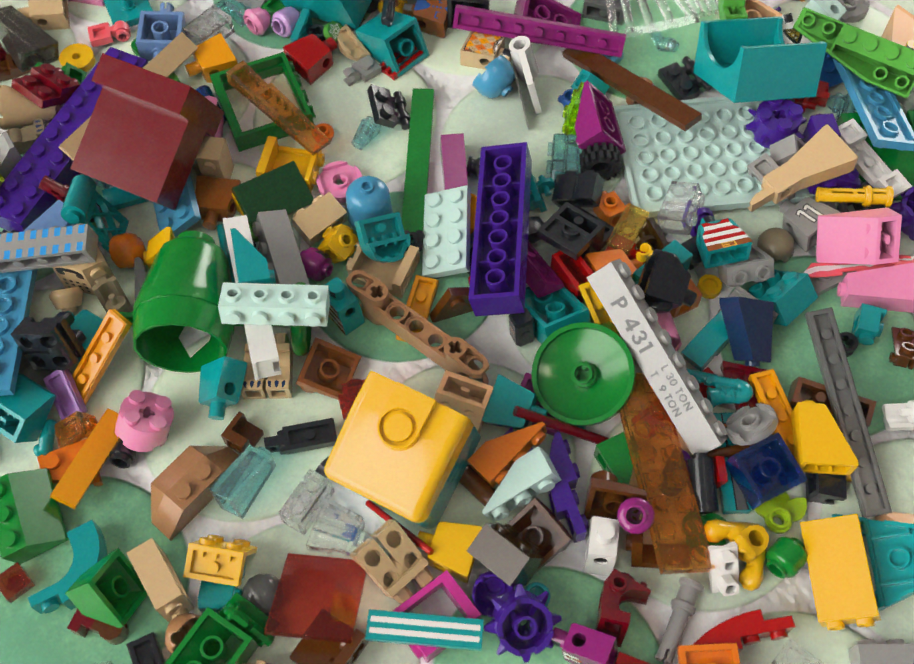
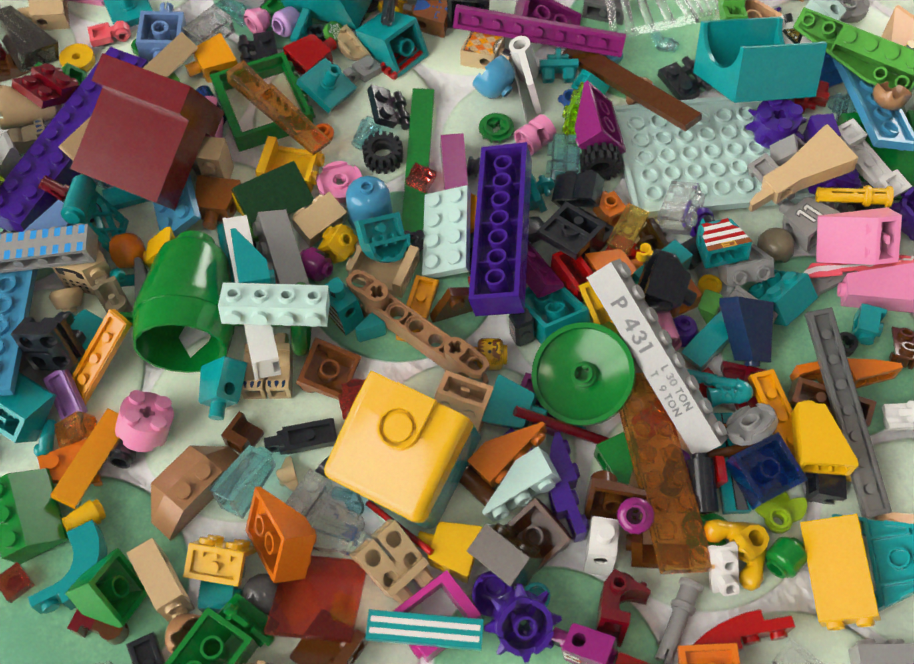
none -> yellow cone [61,499,106,532]
none -> teal arm [109,268,135,287]
none -> black plate [238,31,278,65]
none -> orange slope [245,486,317,583]
none -> tan piece [276,456,300,493]
none -> teal tile [296,57,357,113]
none -> clear light blue arm [331,486,364,516]
none -> teal slope [355,313,387,342]
none -> black tyre [362,131,404,174]
none -> clear red tile [405,163,437,193]
none -> yellow head [473,338,507,371]
none -> green gear [479,113,514,143]
none -> bright pink wheel [514,114,557,156]
none -> teal hips [538,48,579,84]
none -> dark purple cone [673,315,699,347]
none -> bright green slope [698,289,723,325]
none -> orange slope [789,358,903,388]
none -> medium nougat hair [873,81,912,111]

